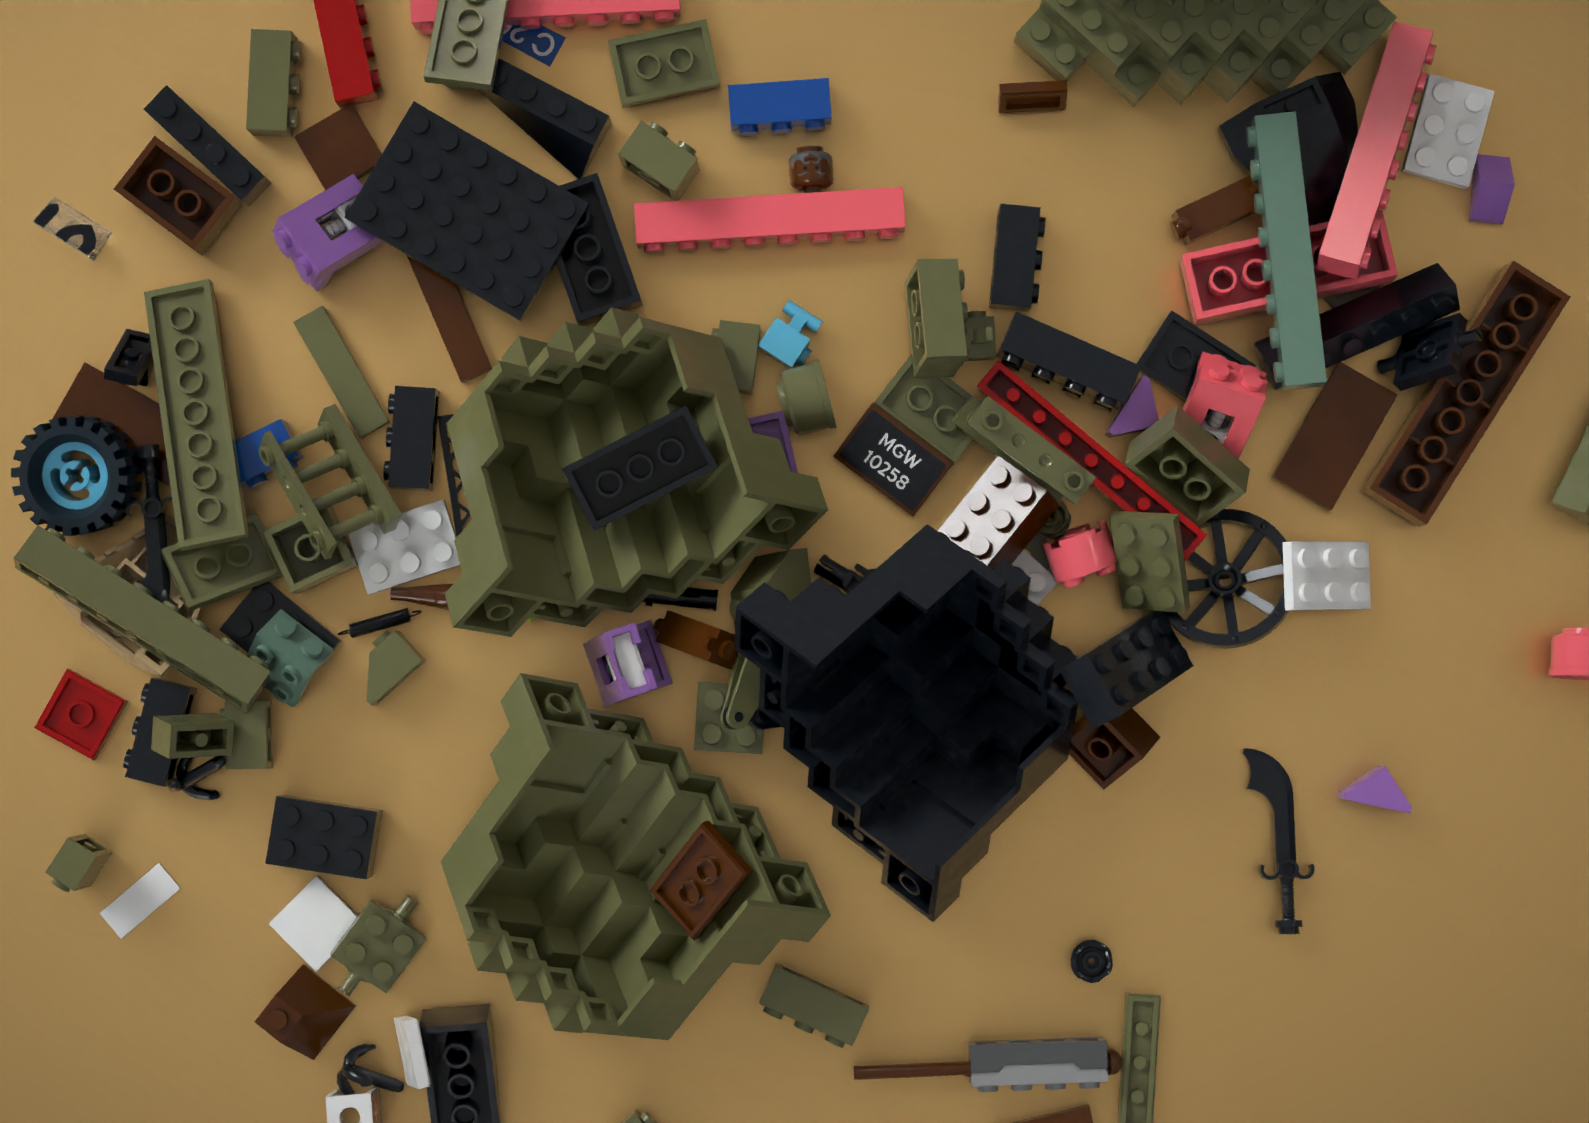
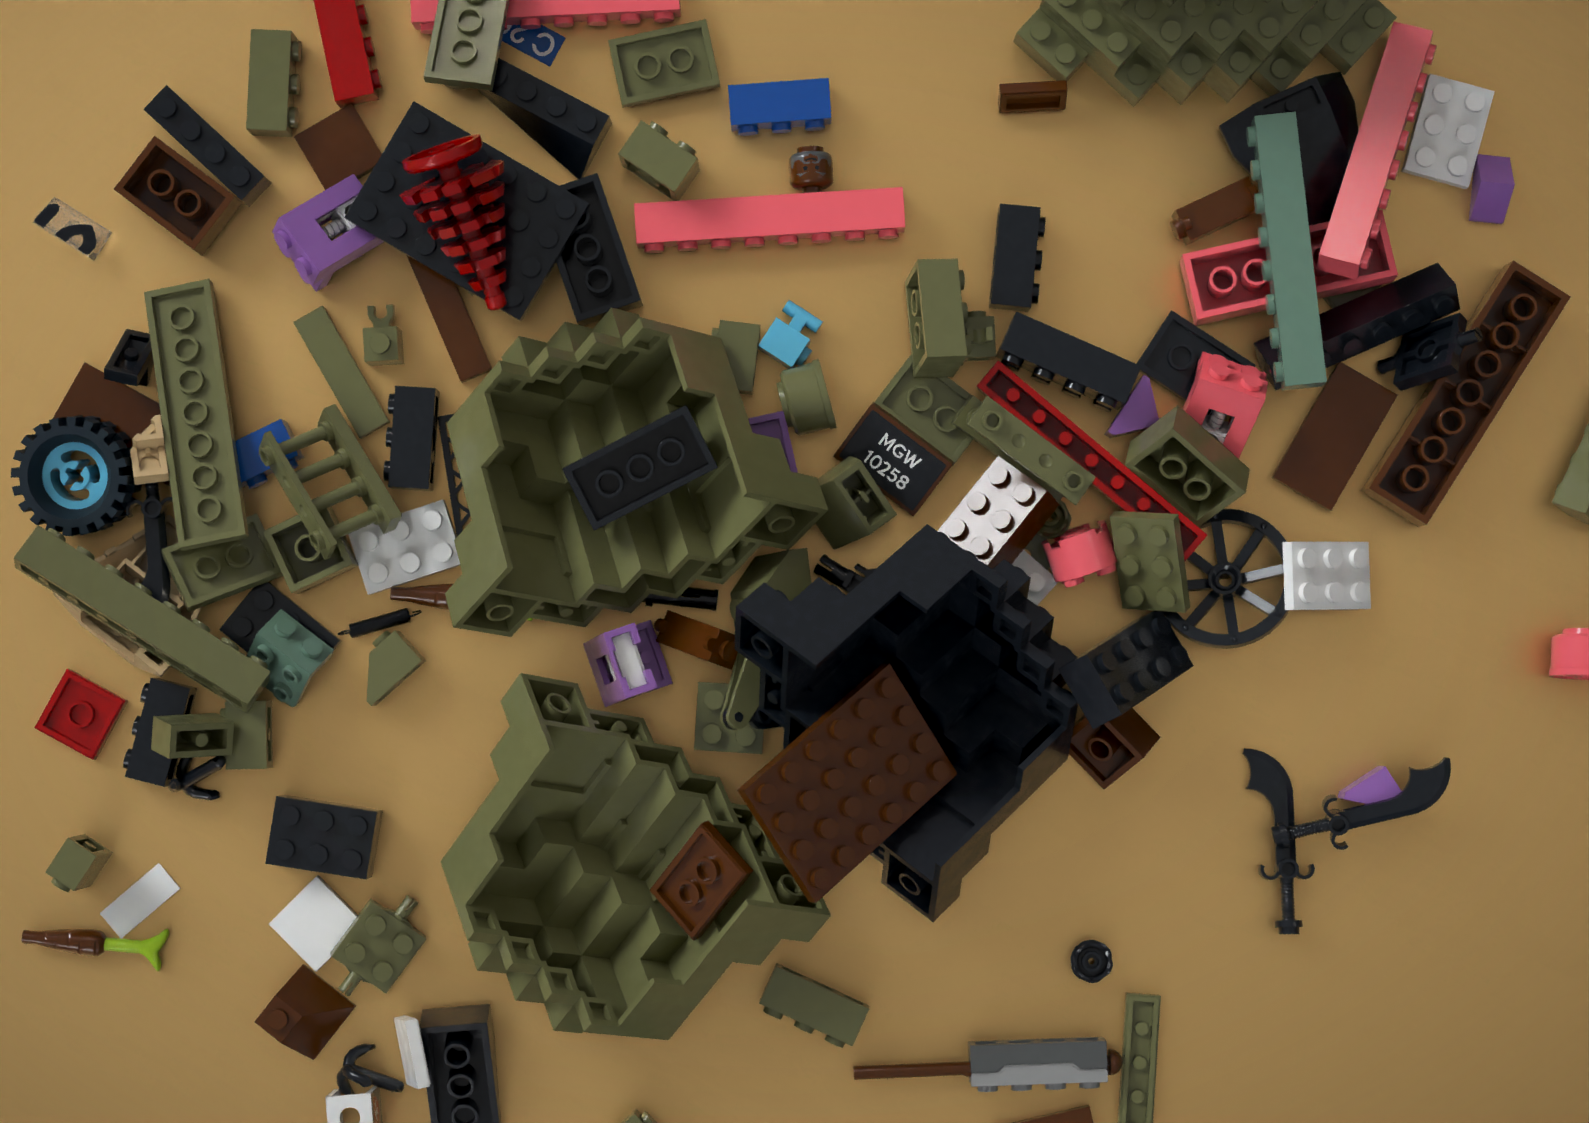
none -> reddish brown piece [22,928,169,971]
none -> tan slope [130,415,169,485]
none -> olive brick [363,304,404,366]
none -> red plant [399,134,507,311]
none -> reddish brown plate [737,663,957,903]
none -> olive slope [816,456,897,550]
none -> black sword [1271,757,1451,850]

